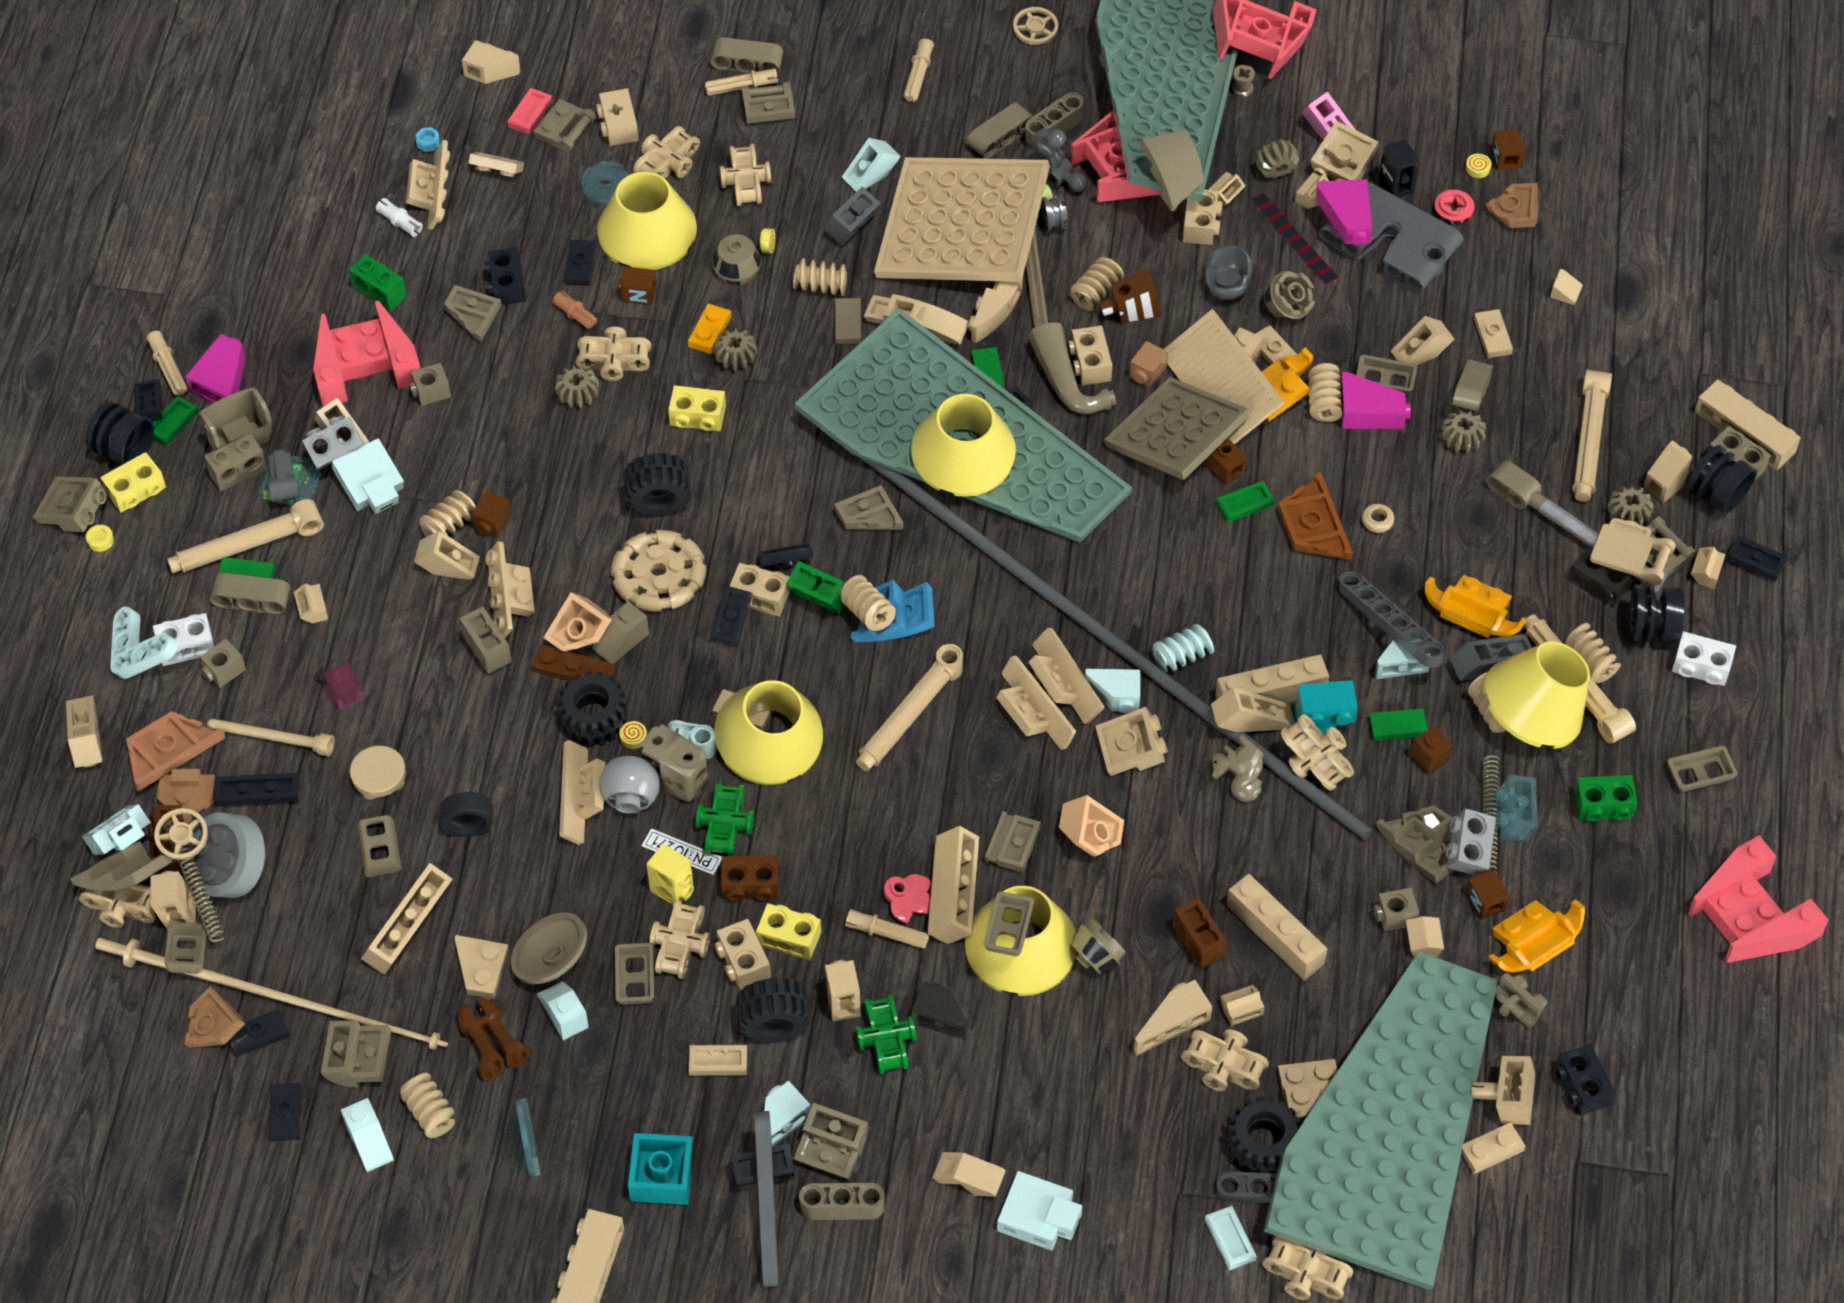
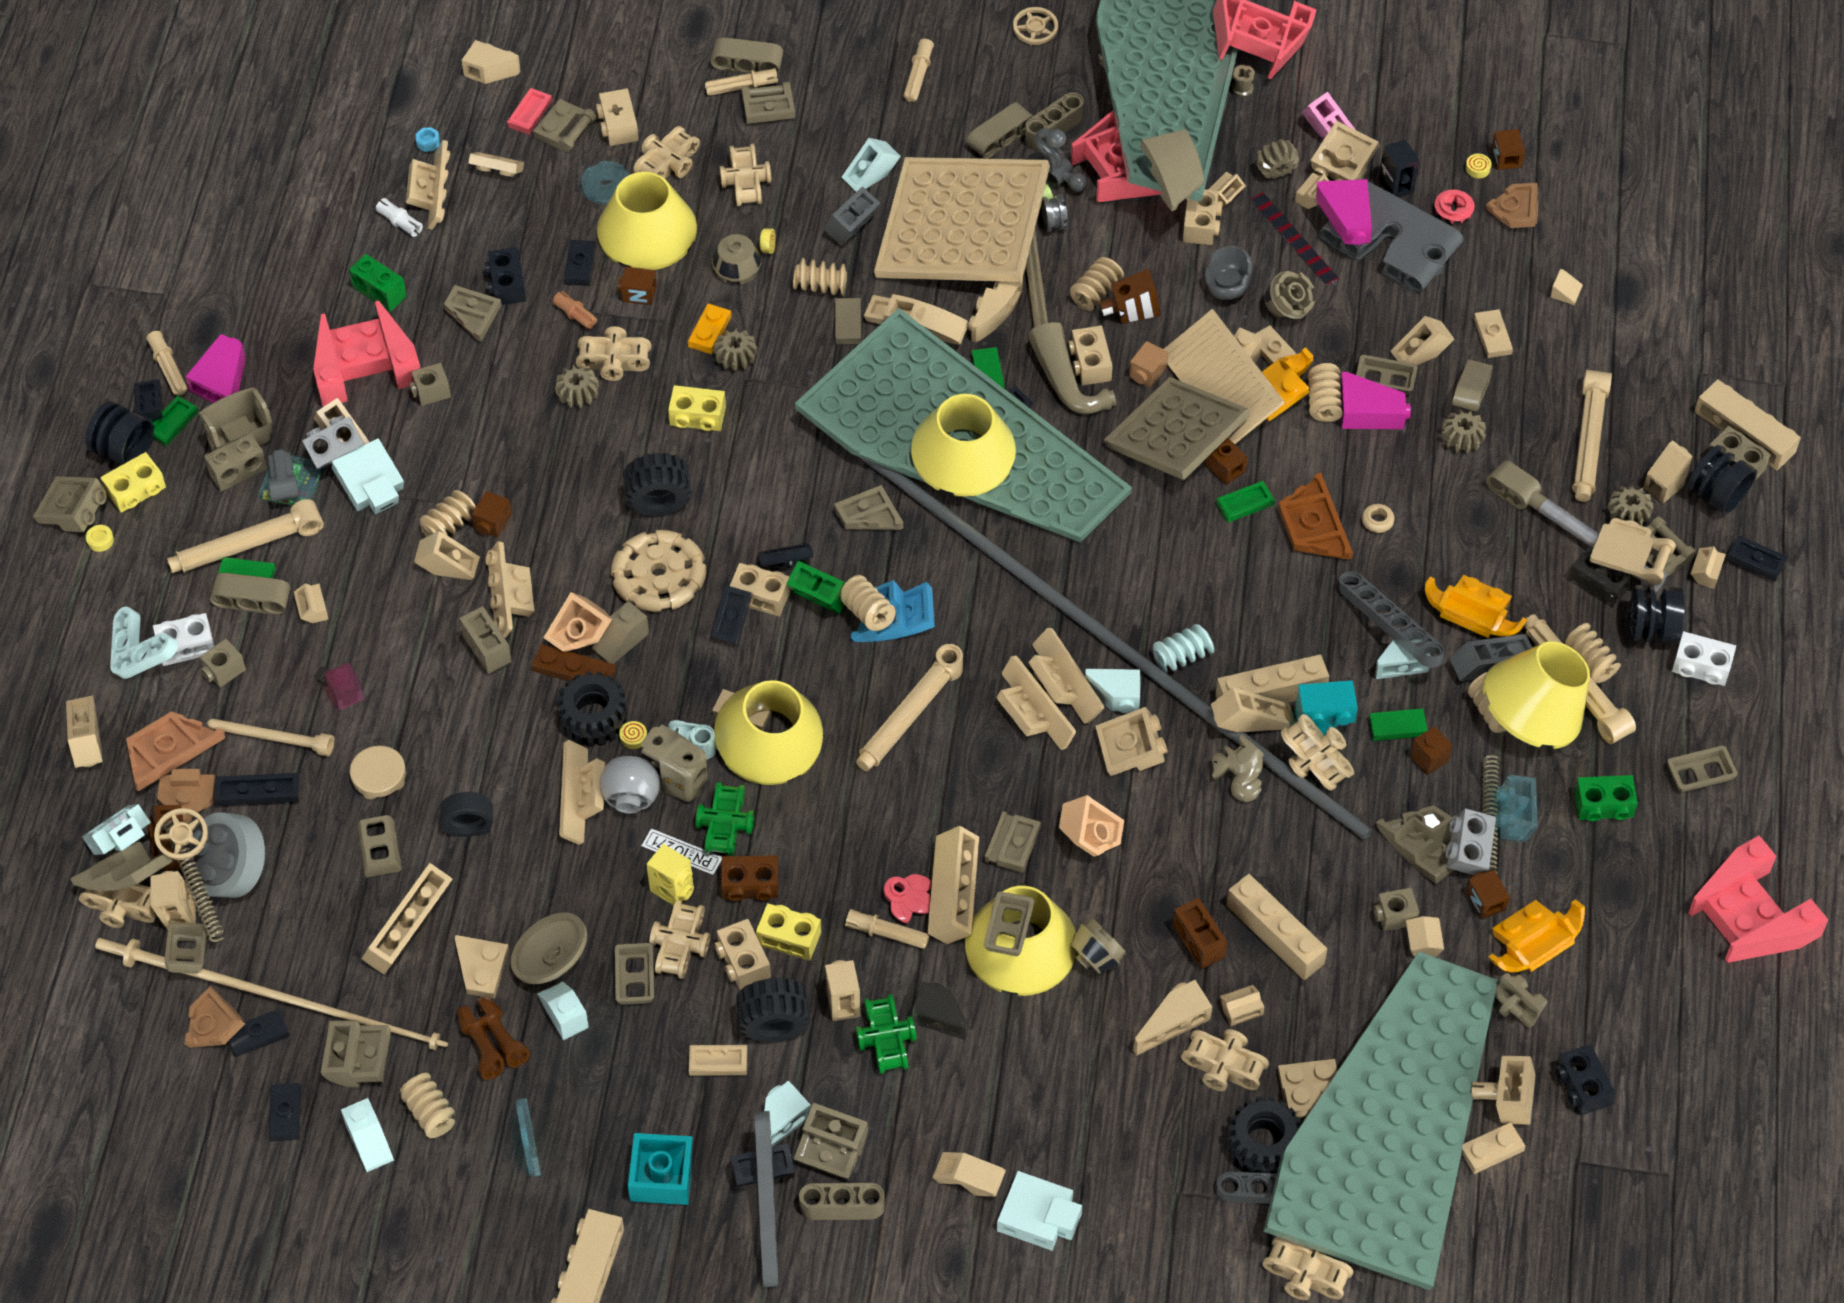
light aqua tile [1205,1206,1257,1270] -> none

